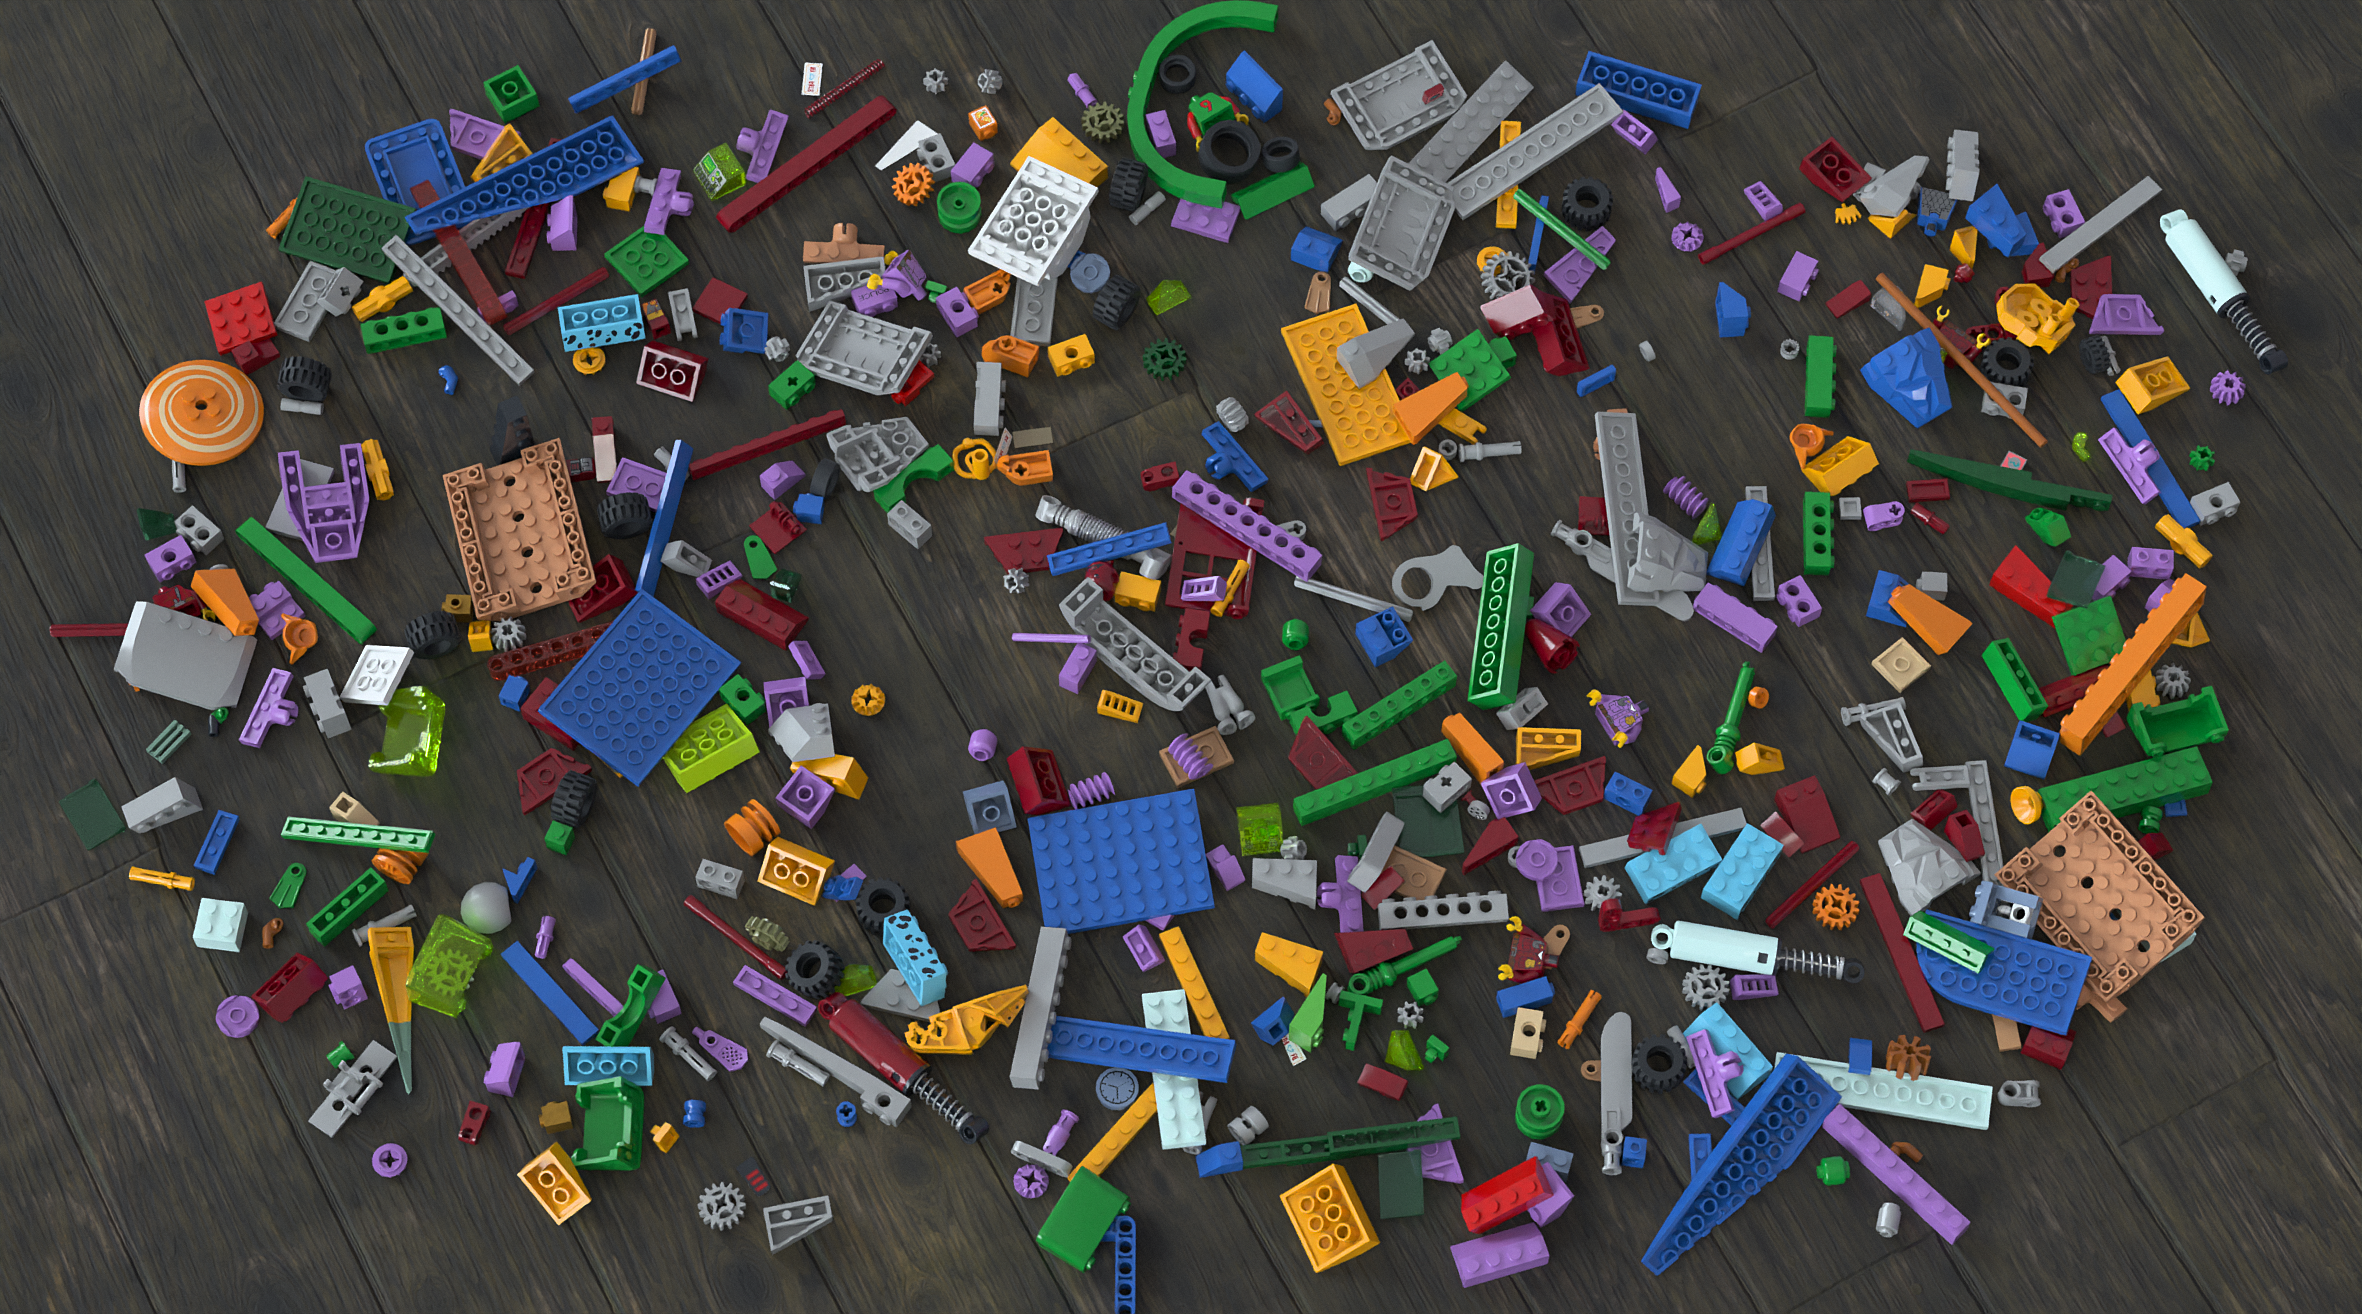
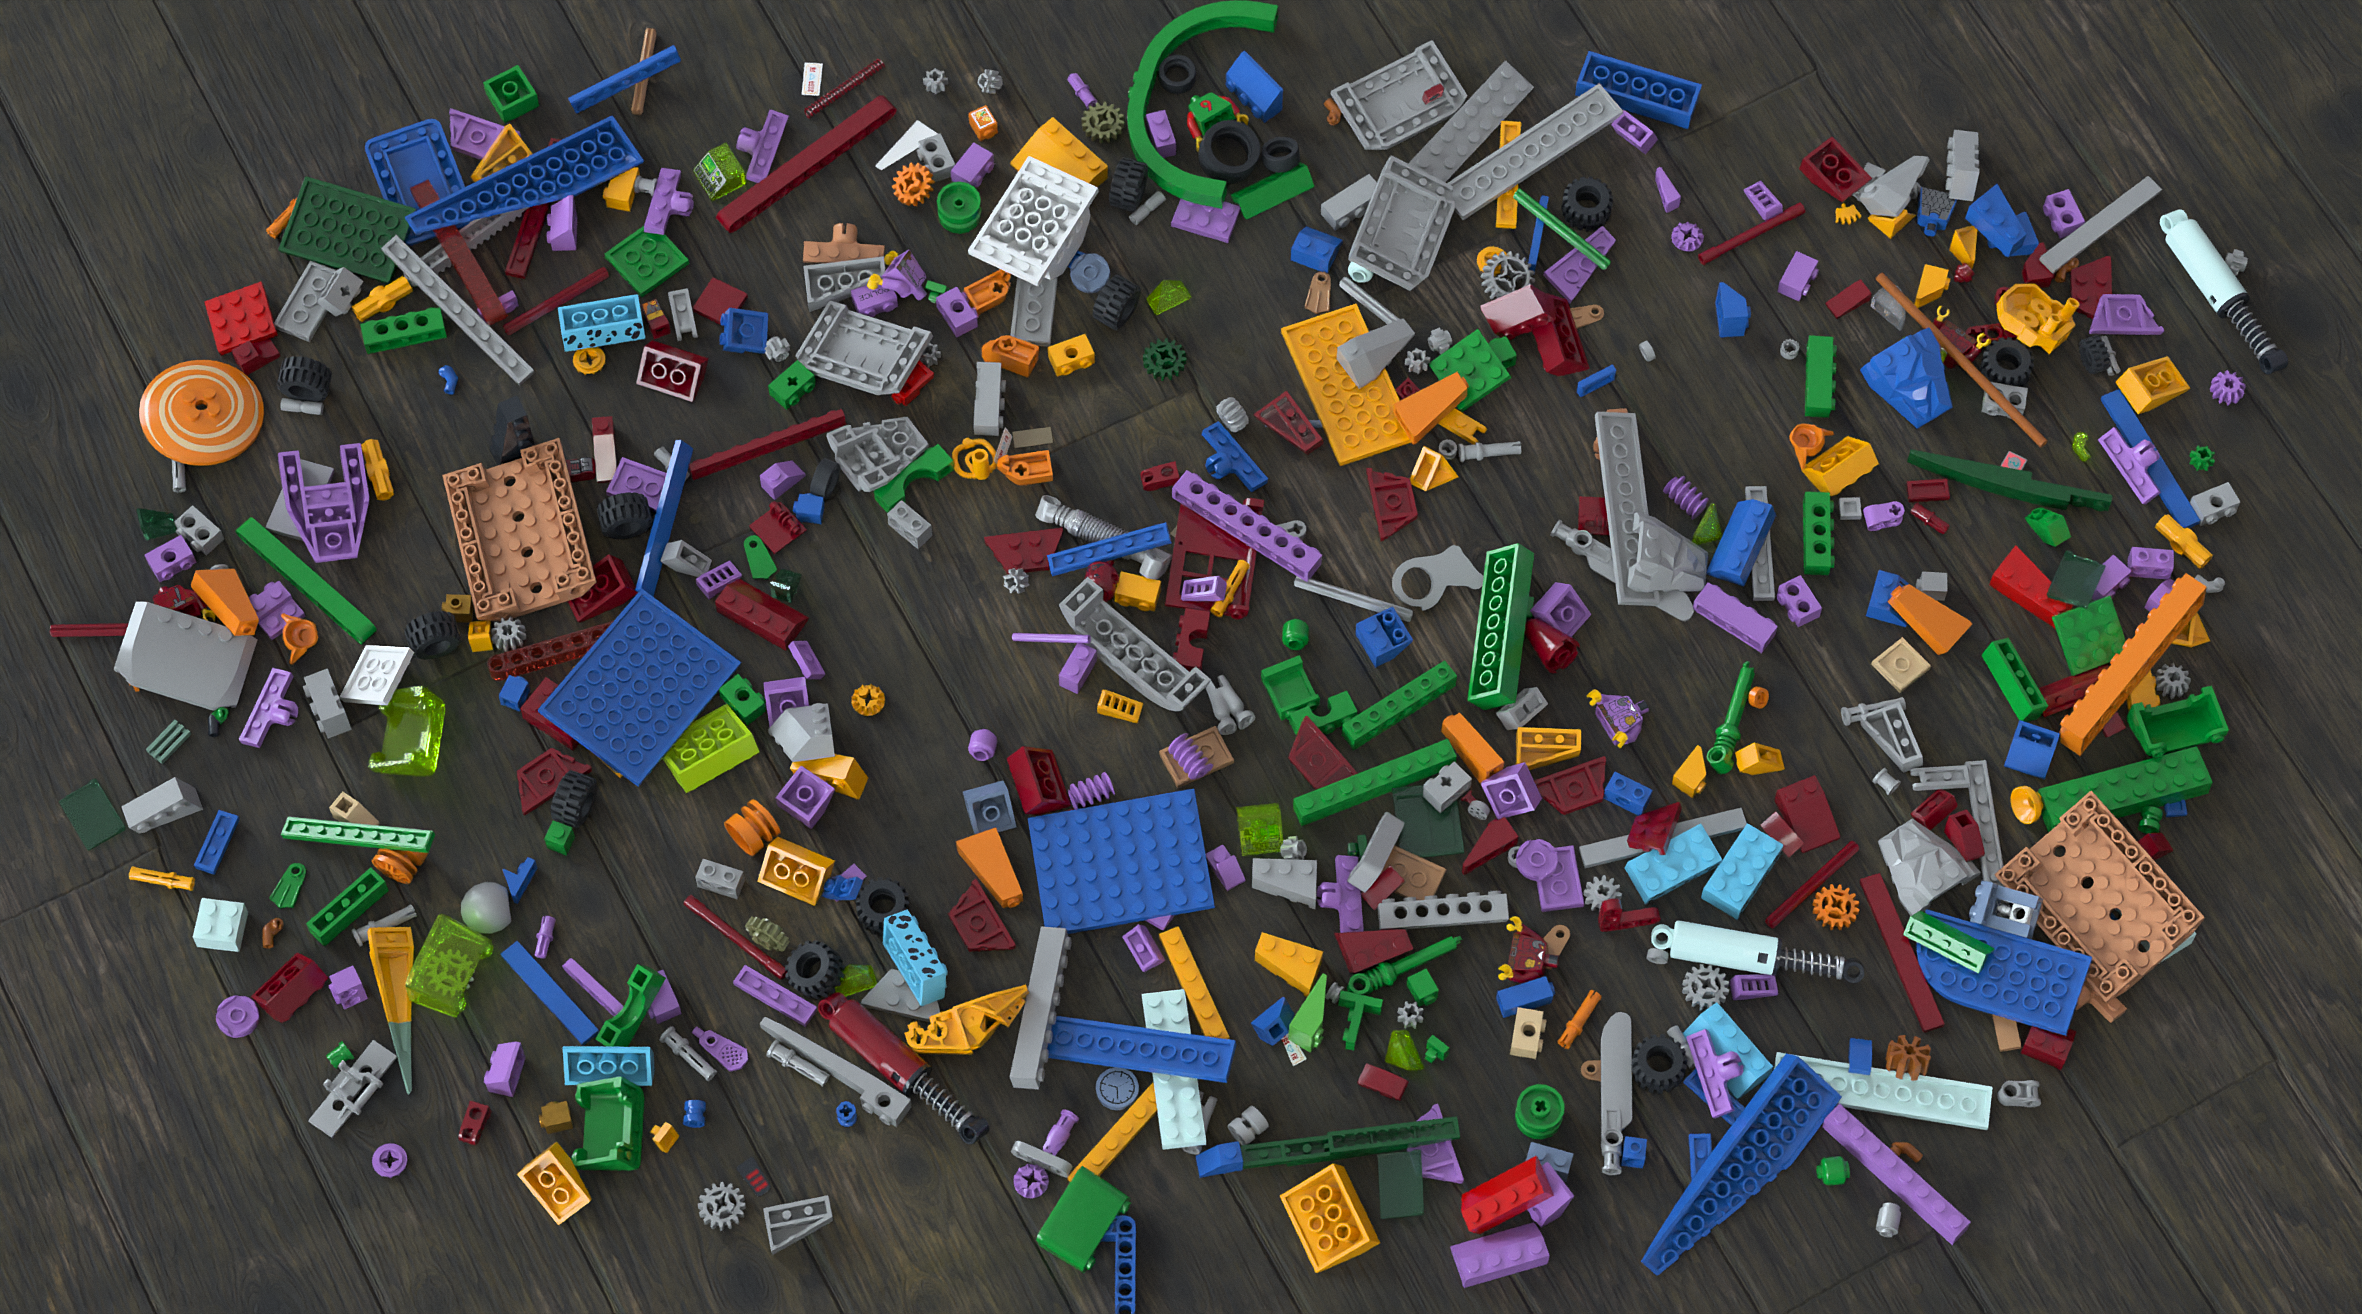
none -> light grey arm [2194,574,2225,593]

